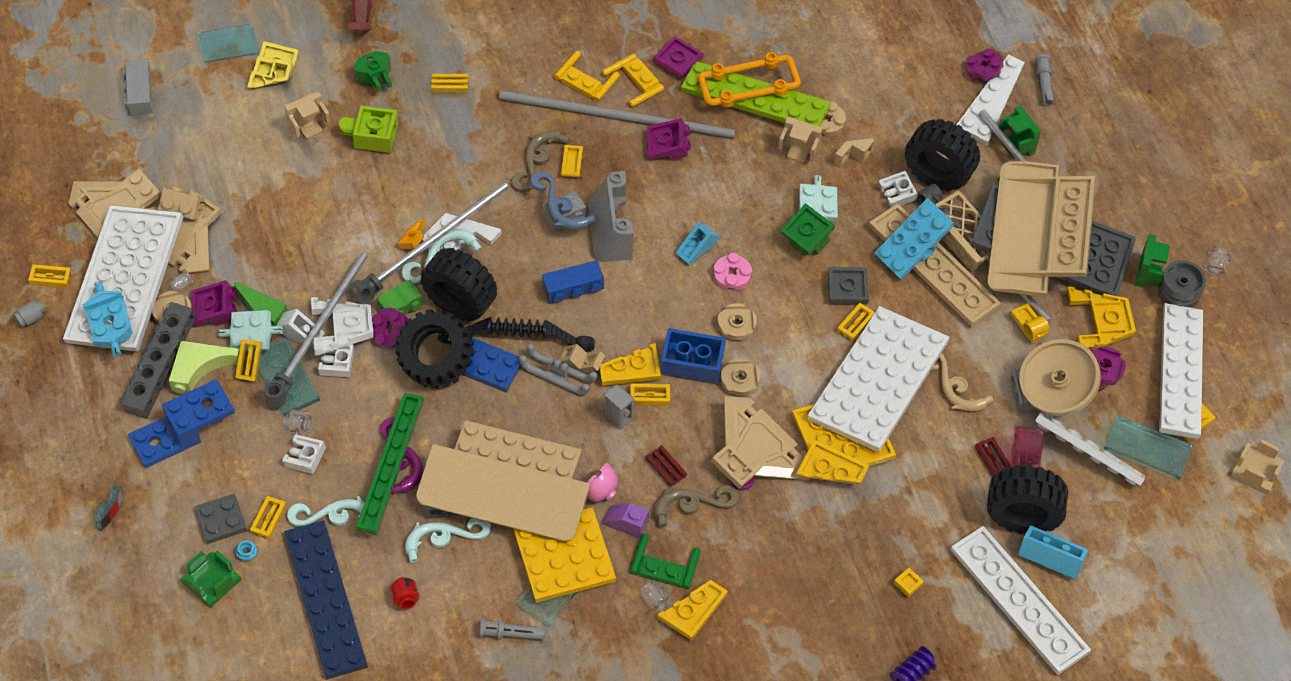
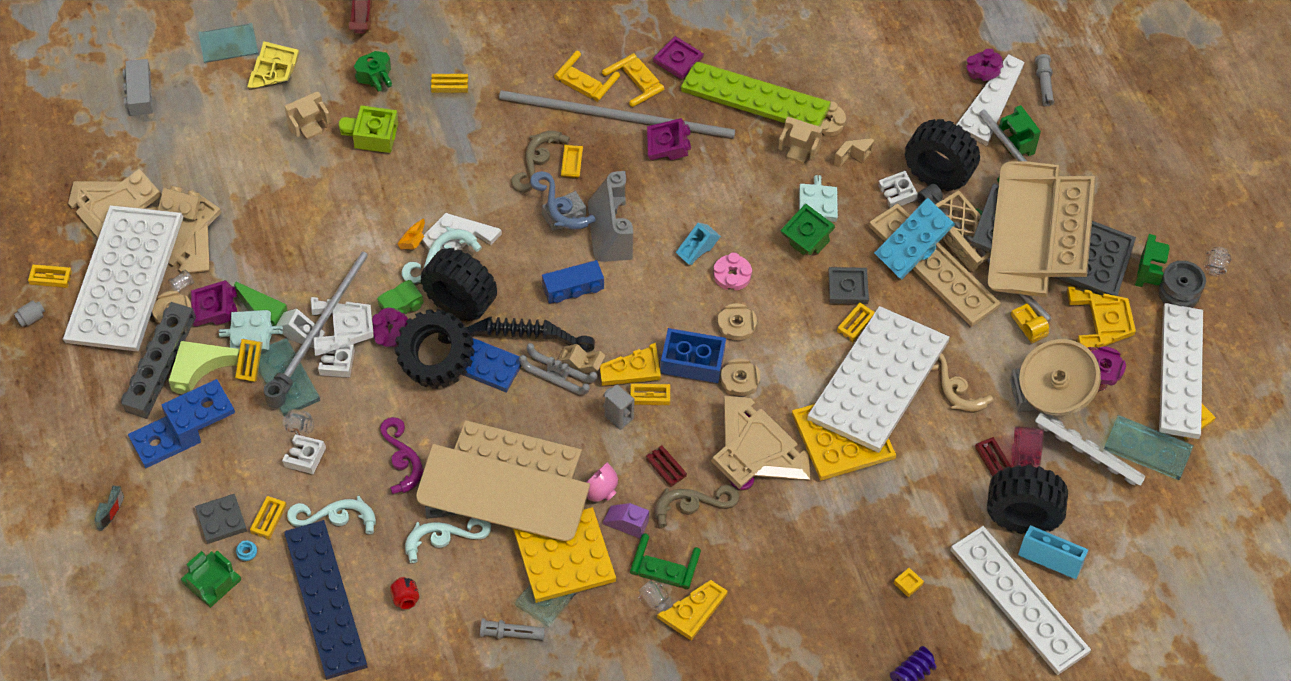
medium azure plate [82,281,133,357] -> none
flat silver piece [349,182,509,304] -> none
green plate [356,393,424,535] -> none
light orange bar [698,52,801,107] -> none
yellow wing [796,439,869,485] -> none
tan panel [1231,440,1285,494] -> none

